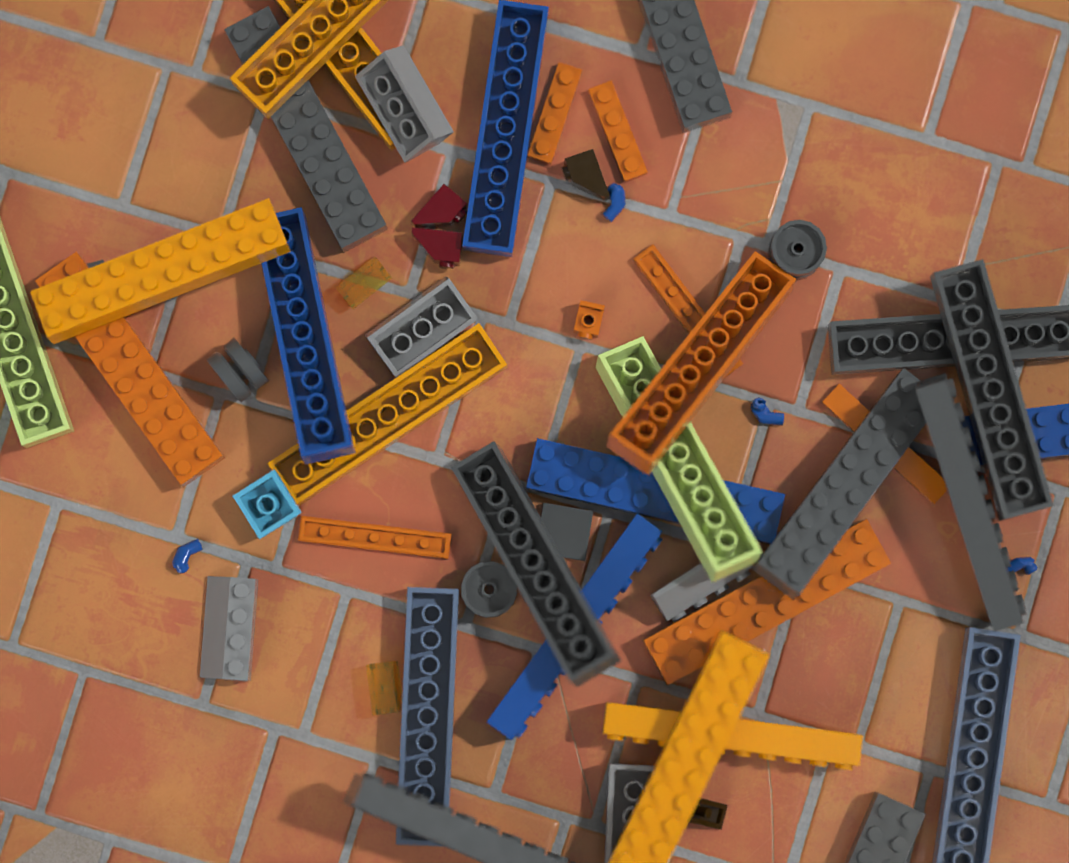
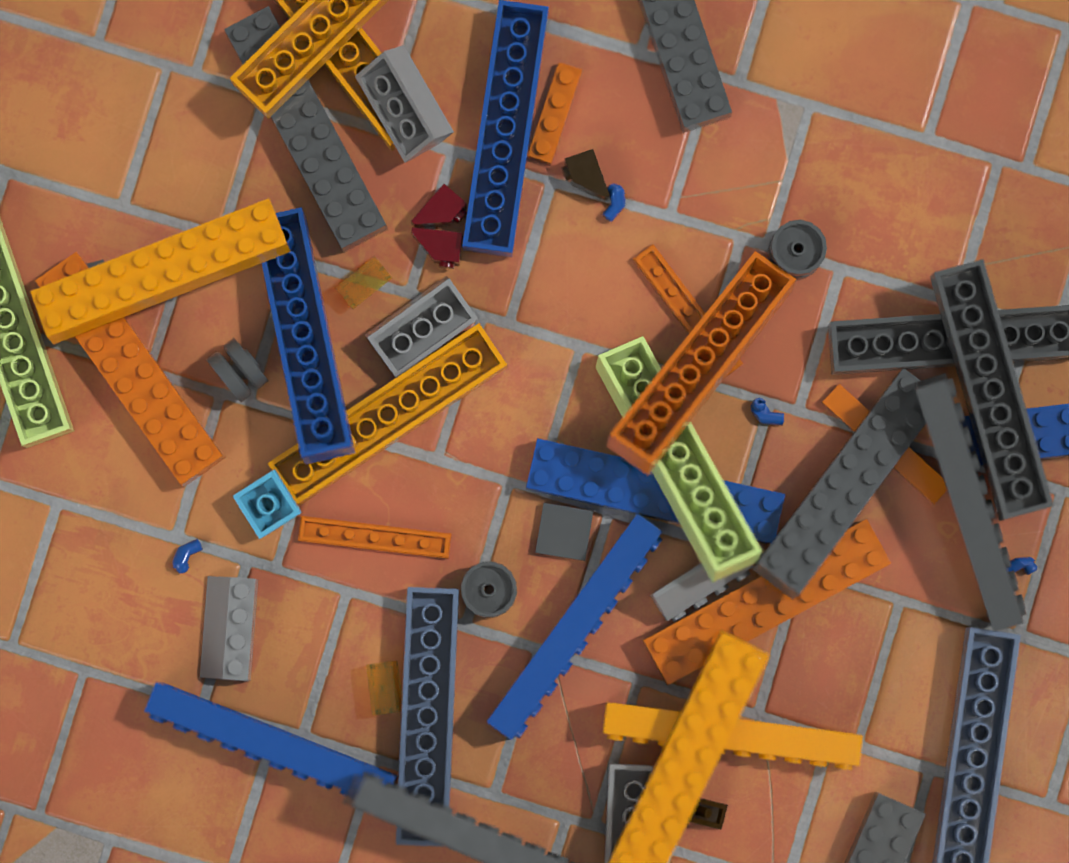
dark grey brick [451,441,621,687] -> none
orange brick [573,300,605,340] -> none
orange plate [588,80,648,183] -> none
none -> blue brick [145,682,398,796]

